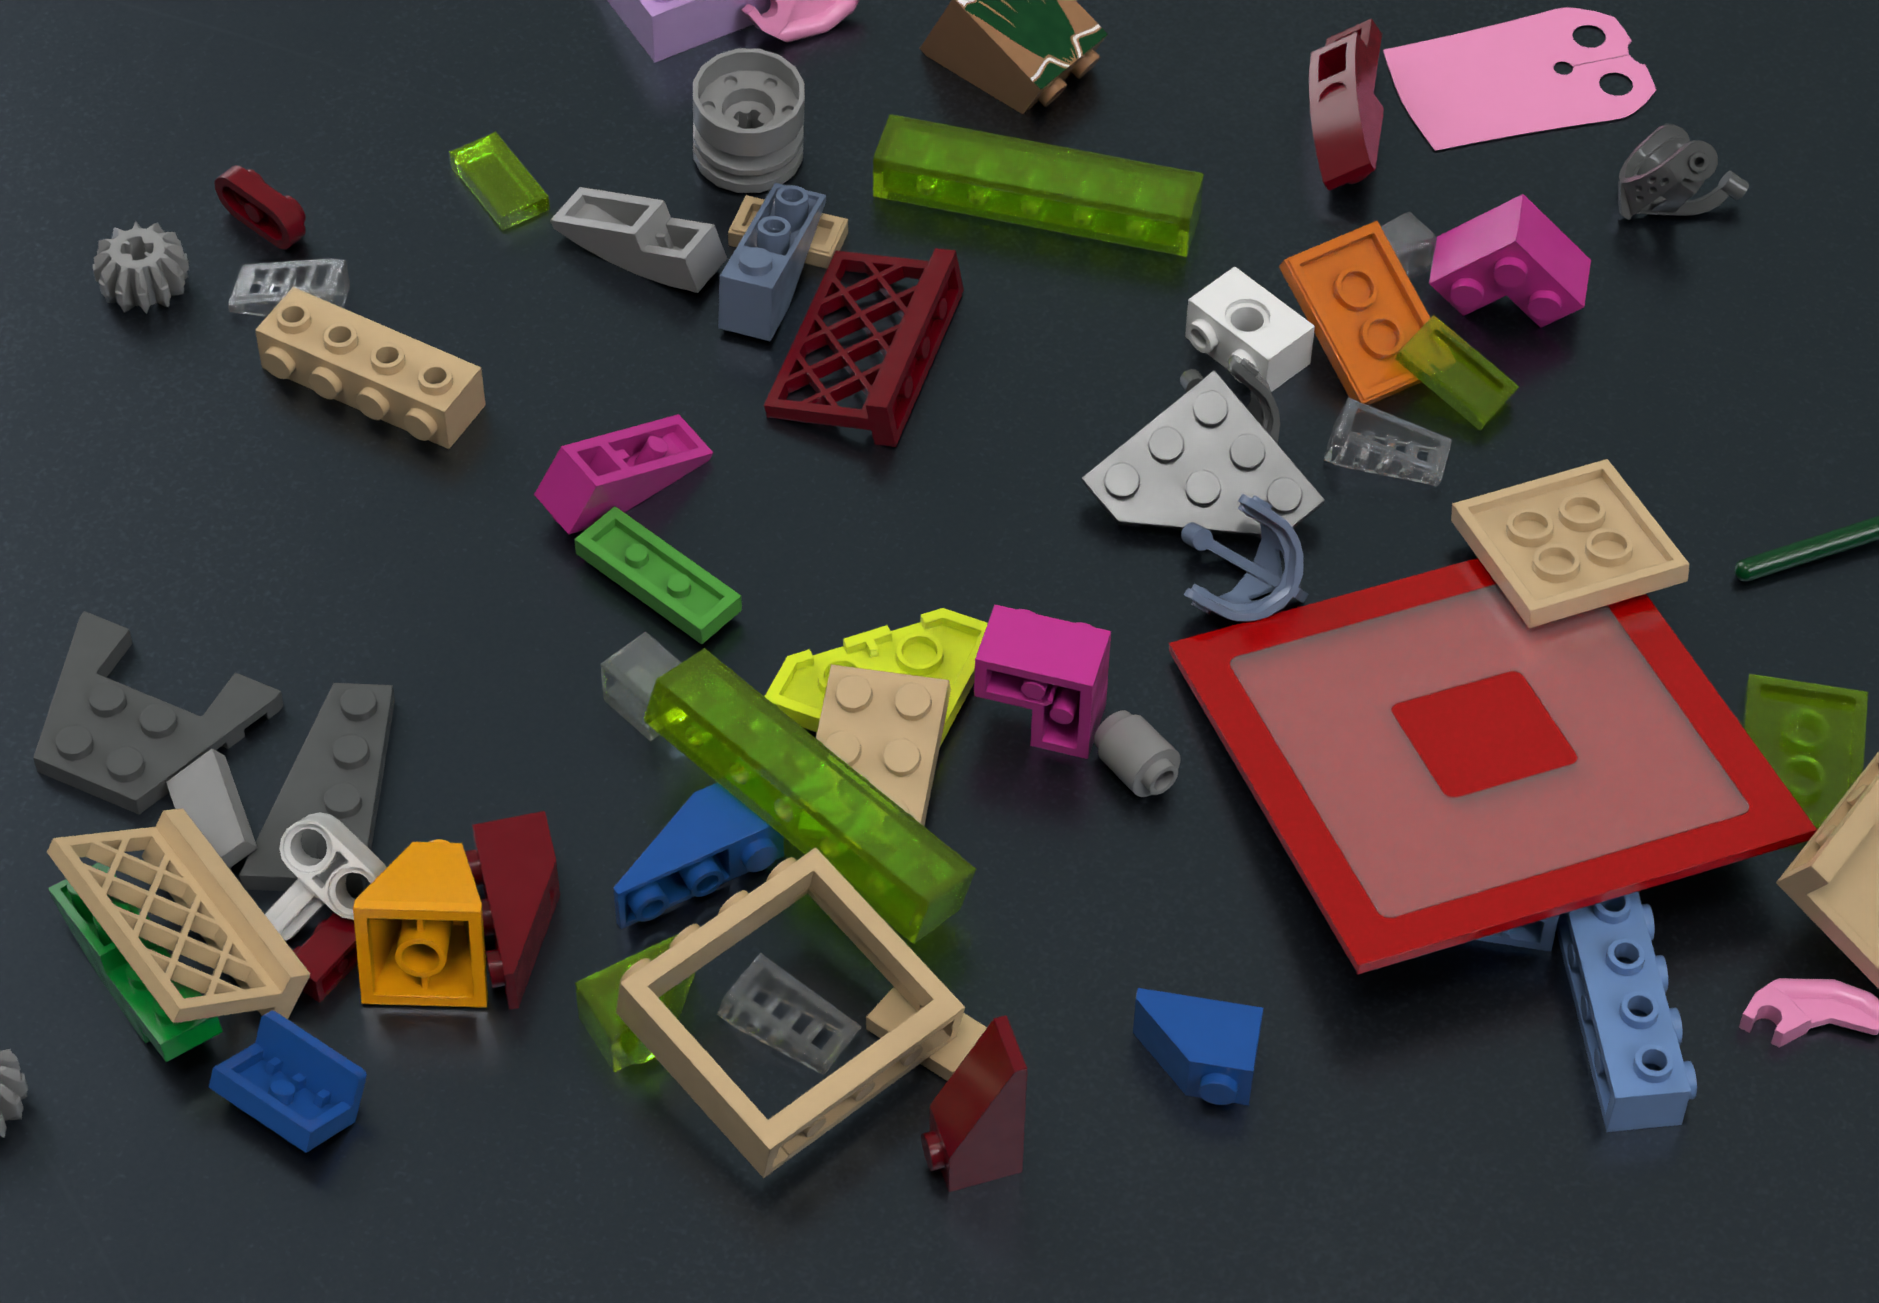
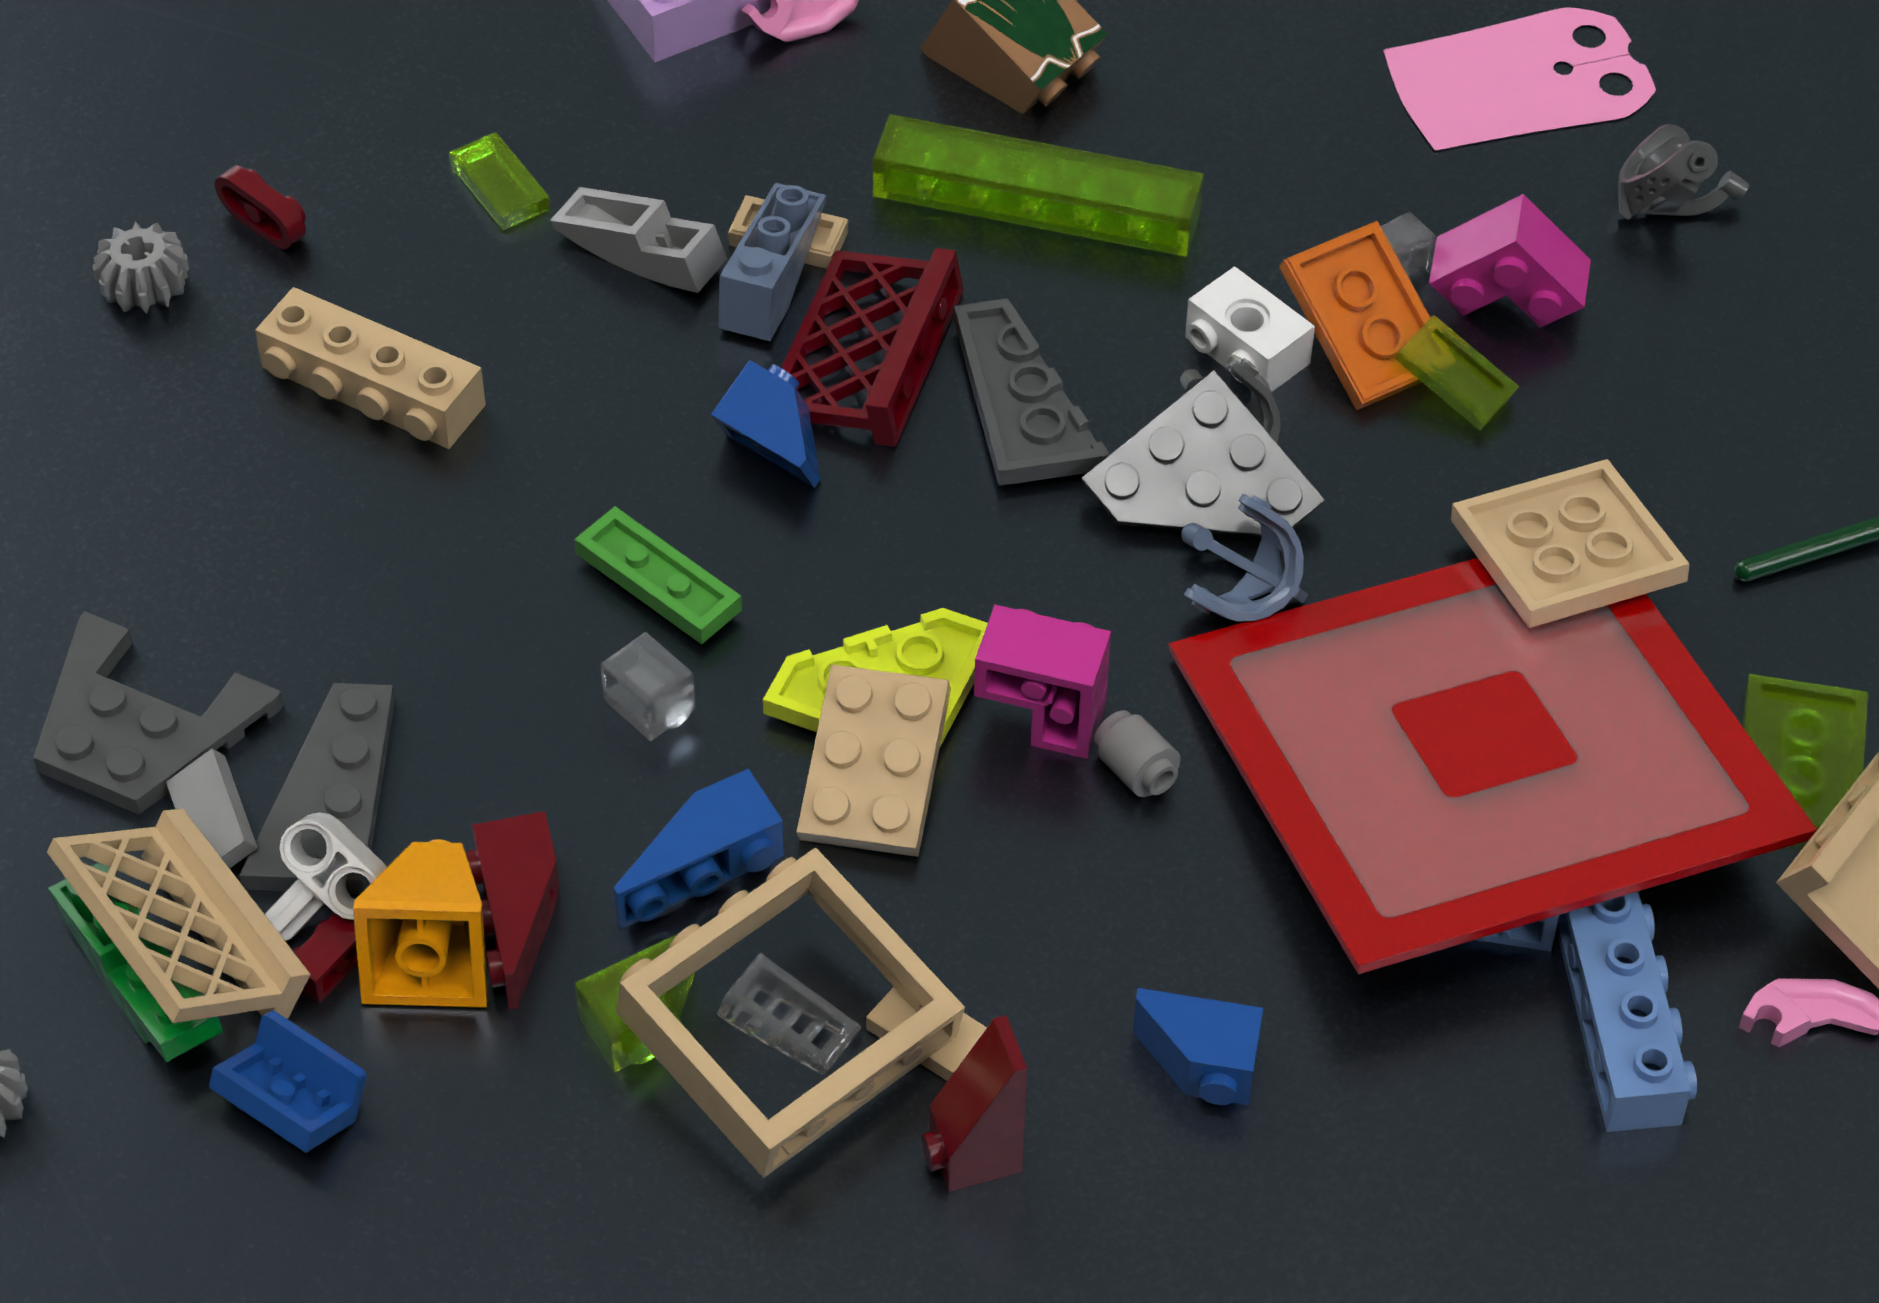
clear slope [228,259,350,317] -> none
dark pink slope [534,414,713,534] -> none
clear neon green brick [643,648,976,944] -> none
light grey wheel [693,48,805,193] -> none
dark red slope [1309,18,1384,191] -> none
clear slope [1323,397,1452,486] -> none
none -> blue slope [711,360,821,488]
none -> dark grey wing [954,298,1110,486]

